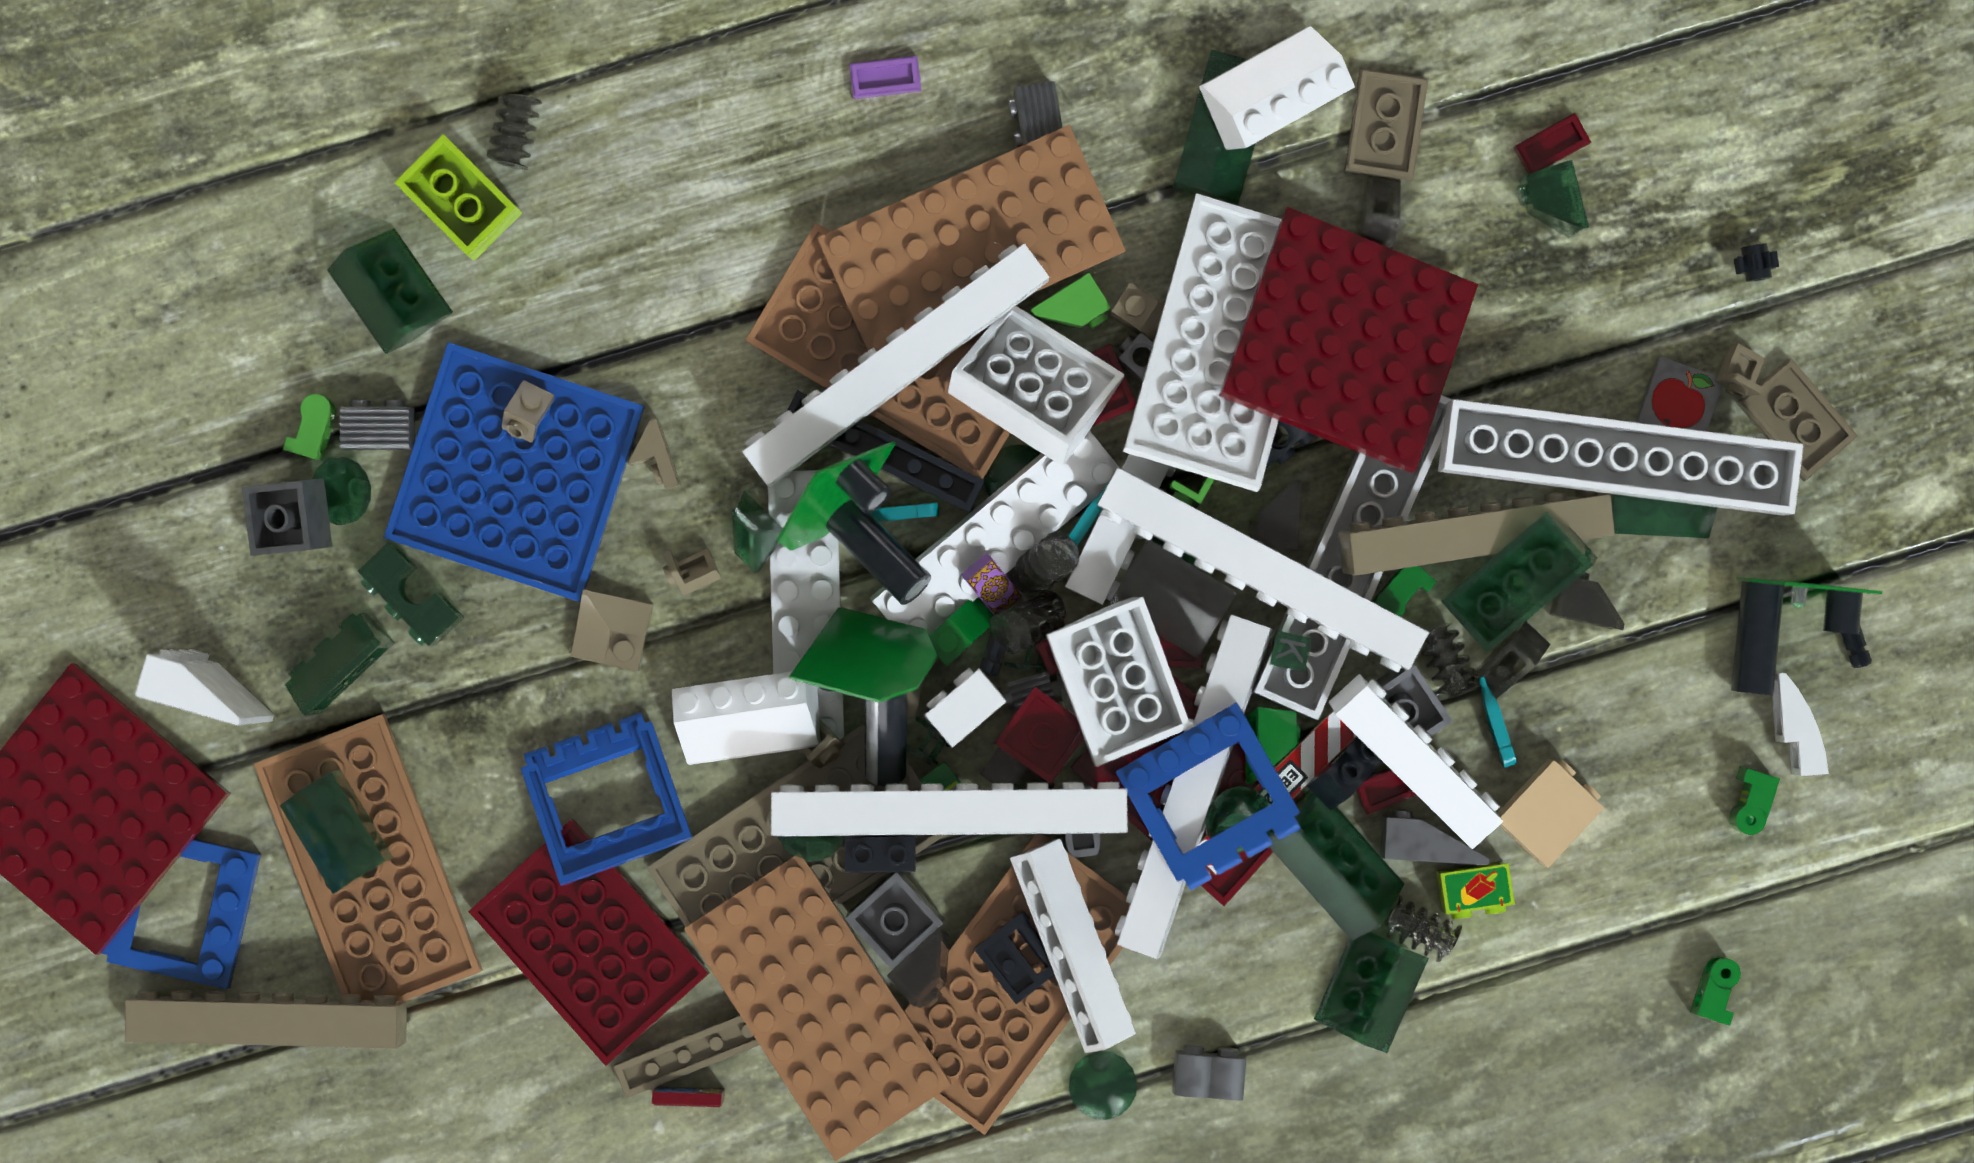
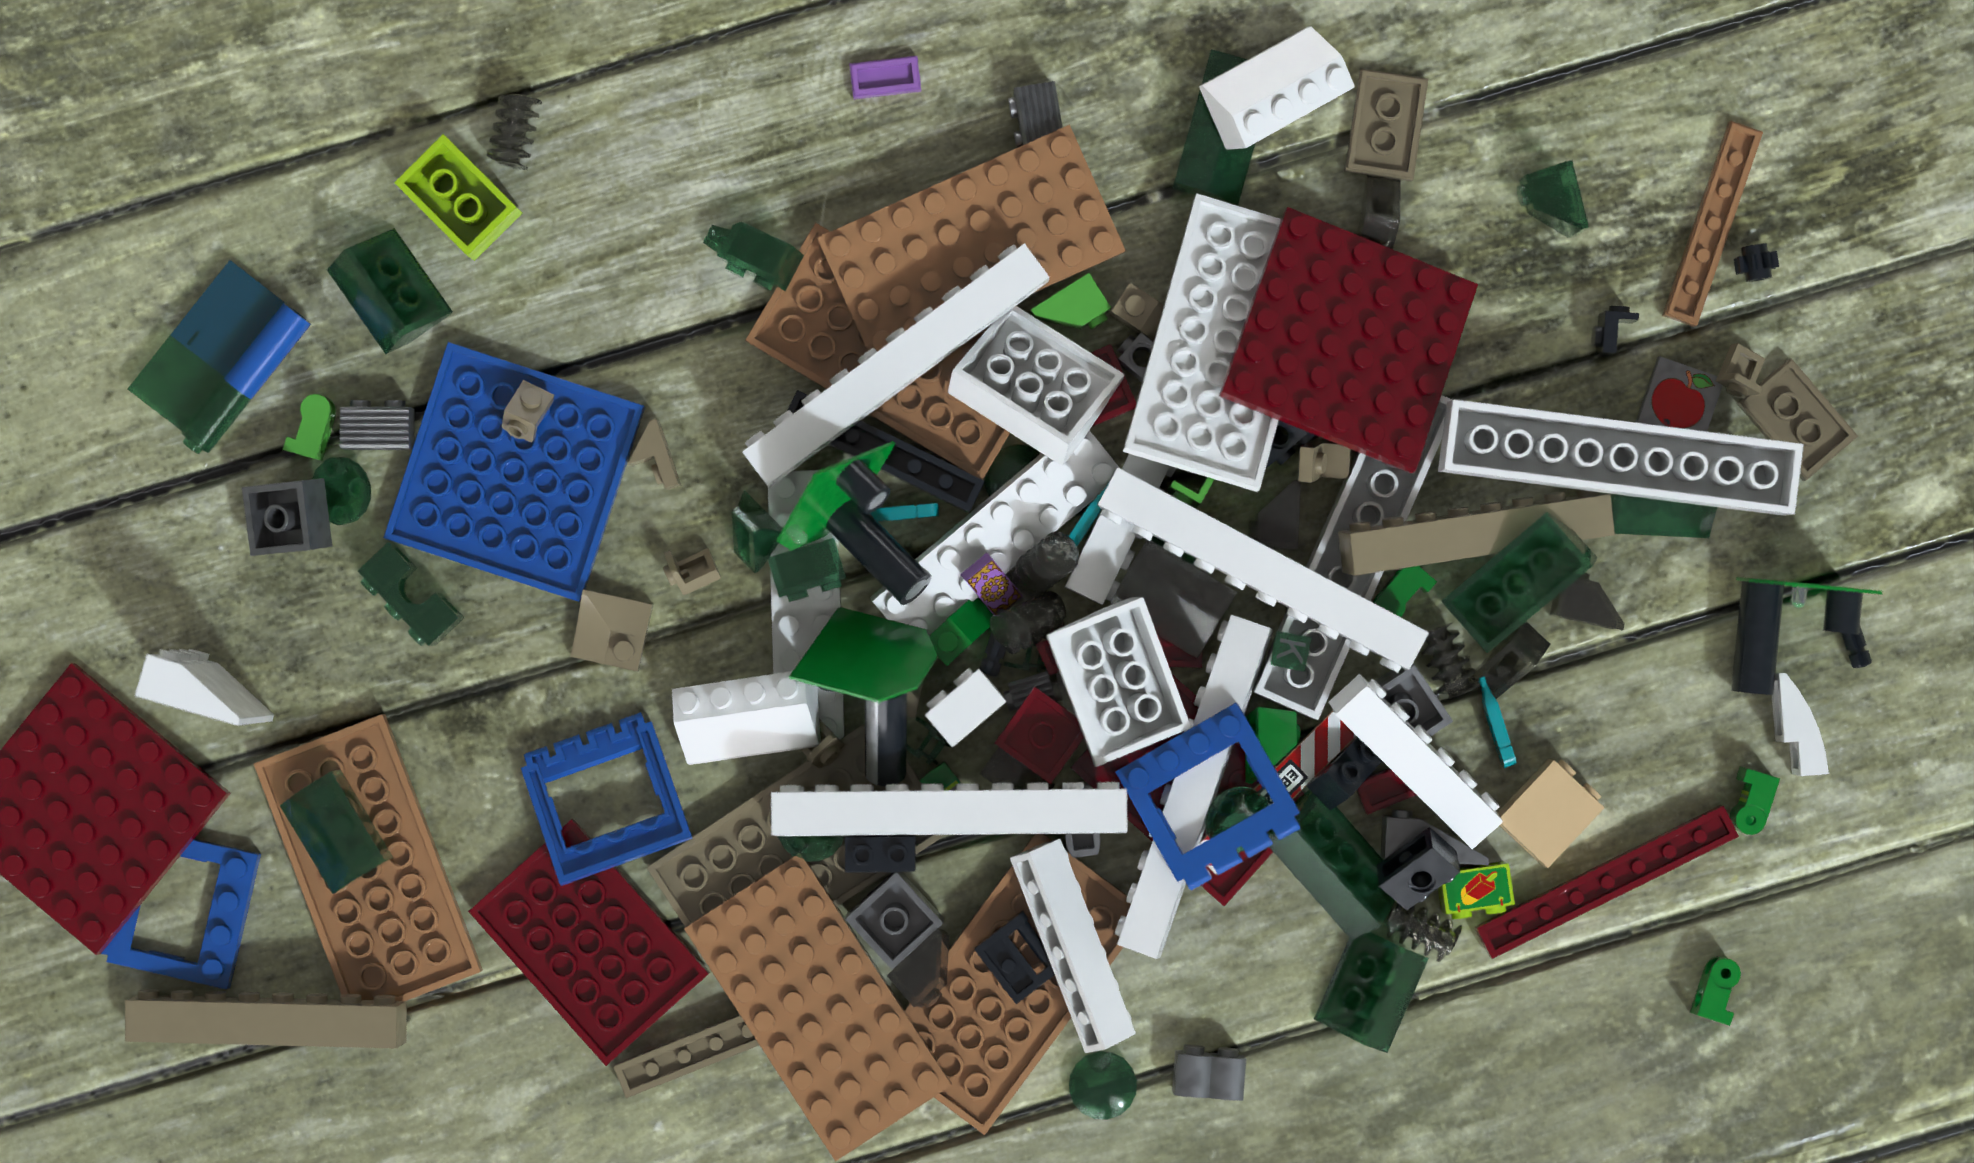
clear green slope [284,613,395,716] -> none
dark red tile [652,1087,725,1107] -> none
dark red tile [1513,113,1592,177] -> none
none -> clear green door [128,260,311,454]
none -> clear green hinge [703,222,804,291]
none -> clear green brick [767,538,847,602]
none -> dark tan slope [1299,437,1350,483]
none -> black brick [1376,827,1460,910]
none -> dark red plate [1475,805,1739,959]
none -> black bracket [1591,306,1639,356]
none -> medium nougat tile [1662,121,1763,327]

